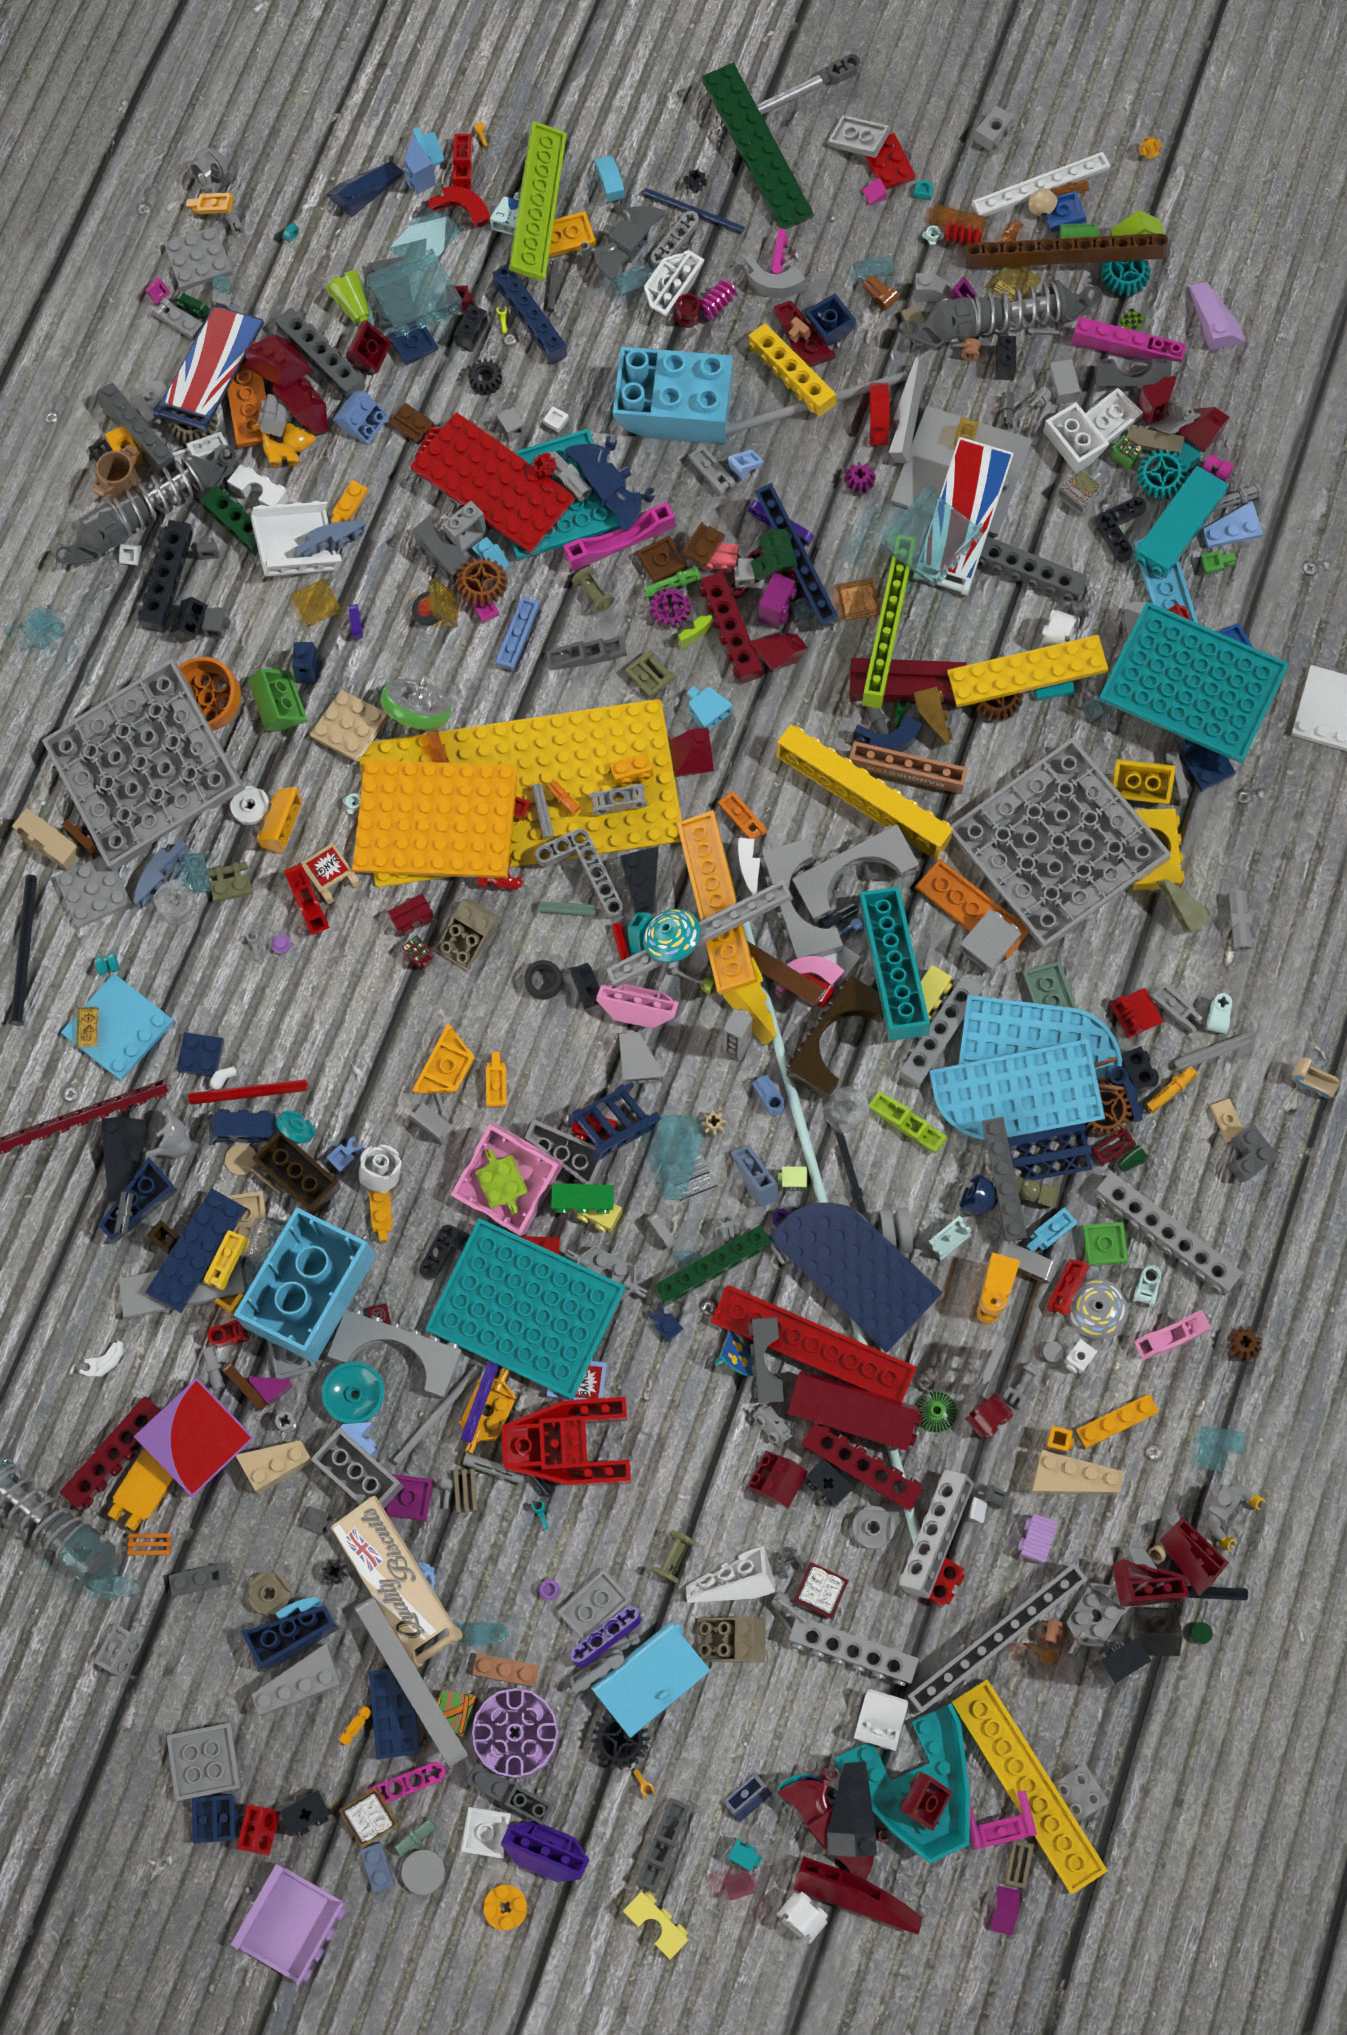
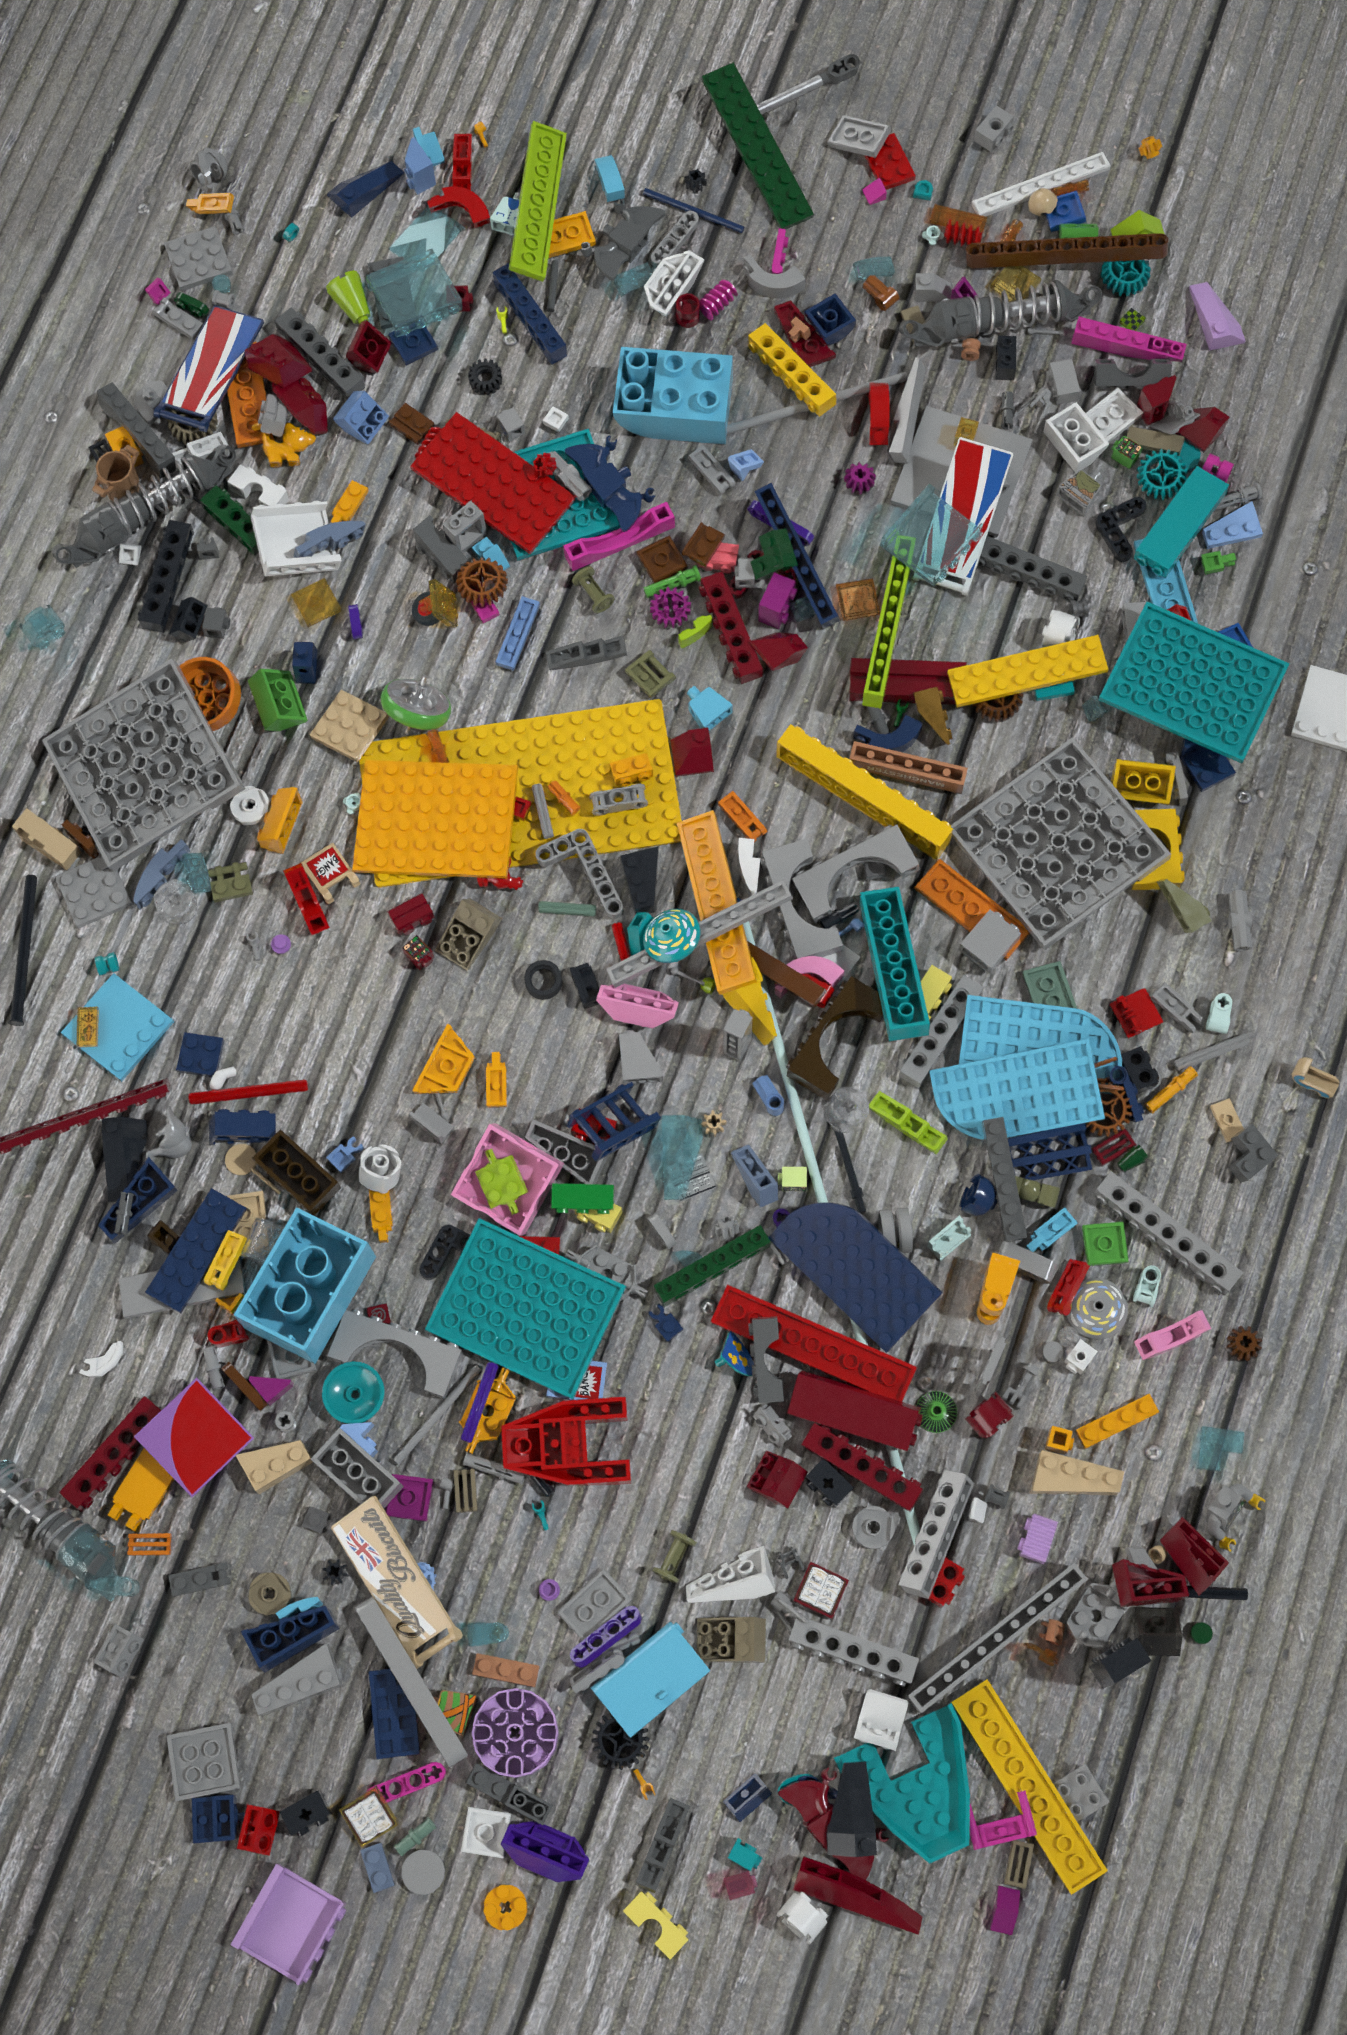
teal tile [276,1110,316,1143] -> none
light orange axle [339,1706,372,1746] -> none
black brick [454,304,488,352] -> none
dark red brick [899,1771,953,1831] -> none

